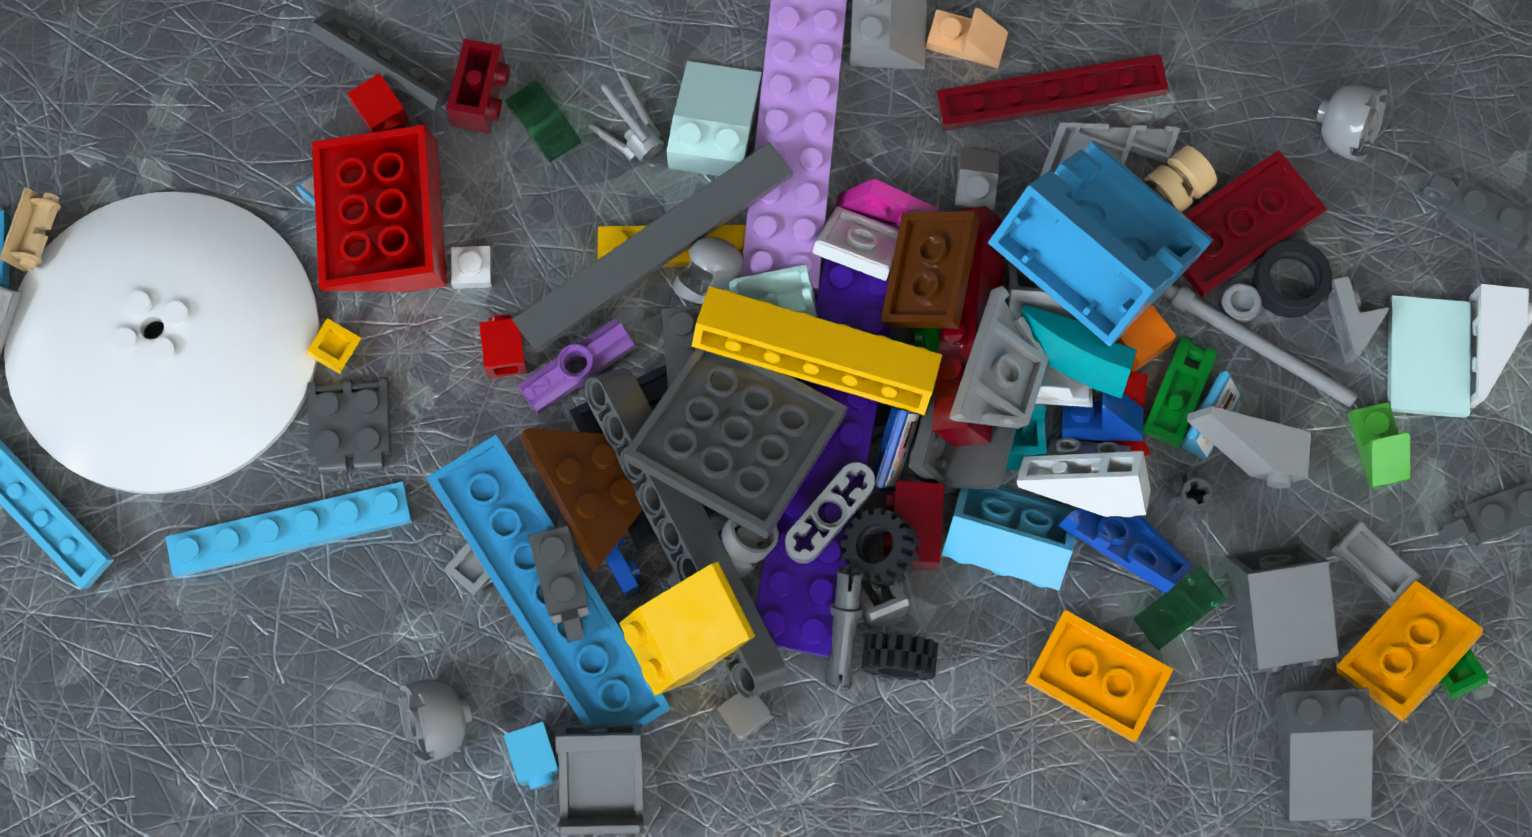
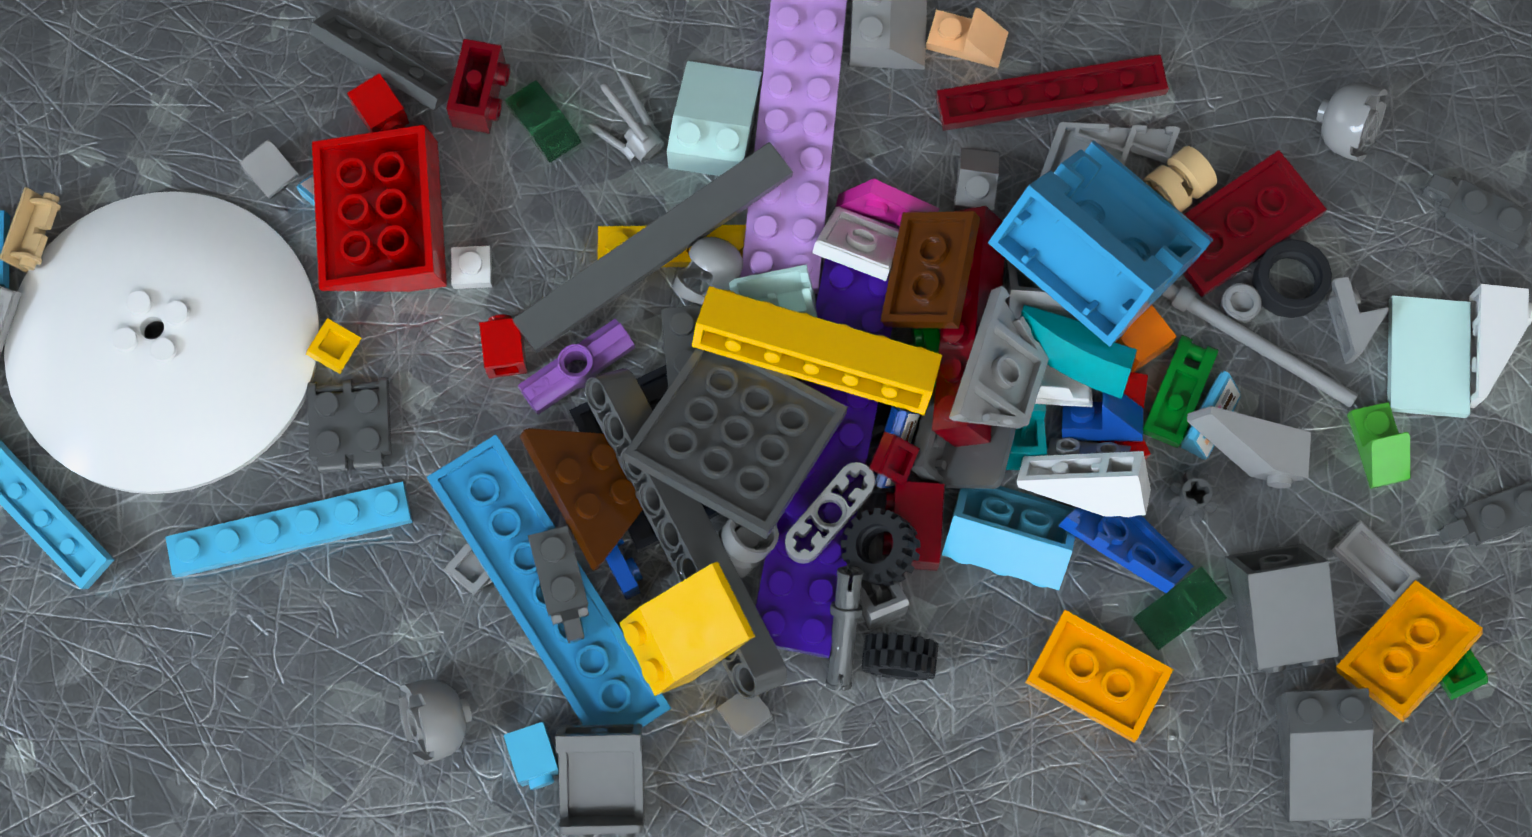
none -> light grey slope [240,139,299,199]
none -> dark red tile [869,432,920,486]

